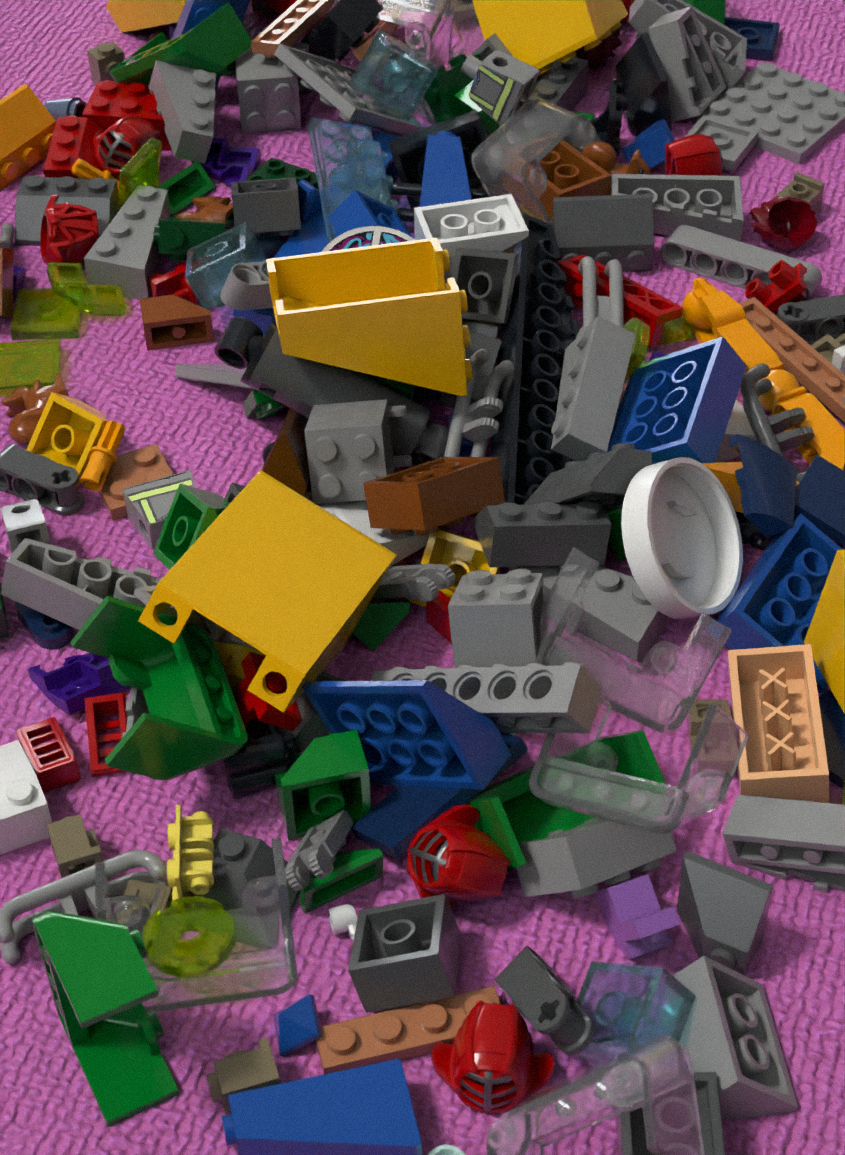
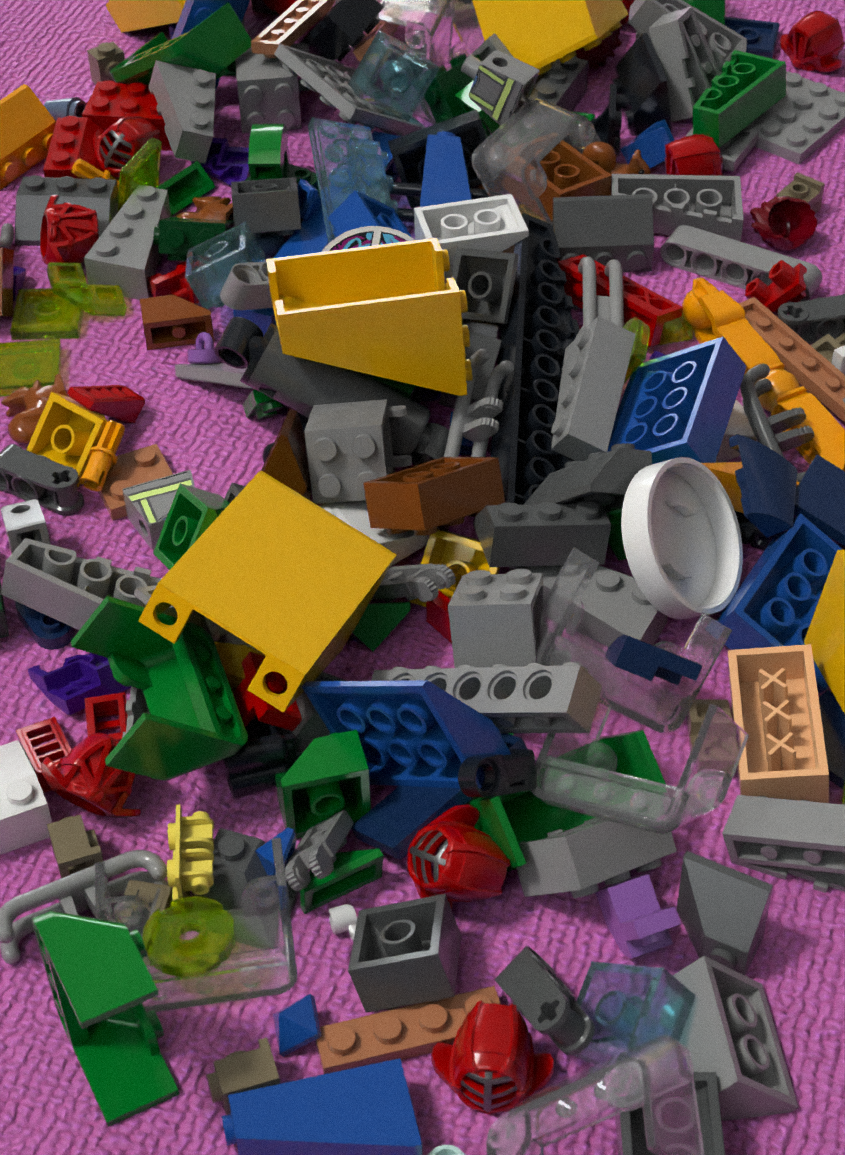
none -> red piece [41,732,142,818]
none -> red slope [67,385,145,424]
none -> medium lavender tile [188,332,221,364]
none -> green arch [248,124,290,180]
none -> blue slope [255,828,296,889]
none -> black piece [458,749,536,798]
none -> dark blue slope [605,635,703,685]
none -> green wedge [692,50,786,148]
none -> red piece [780,11,845,72]

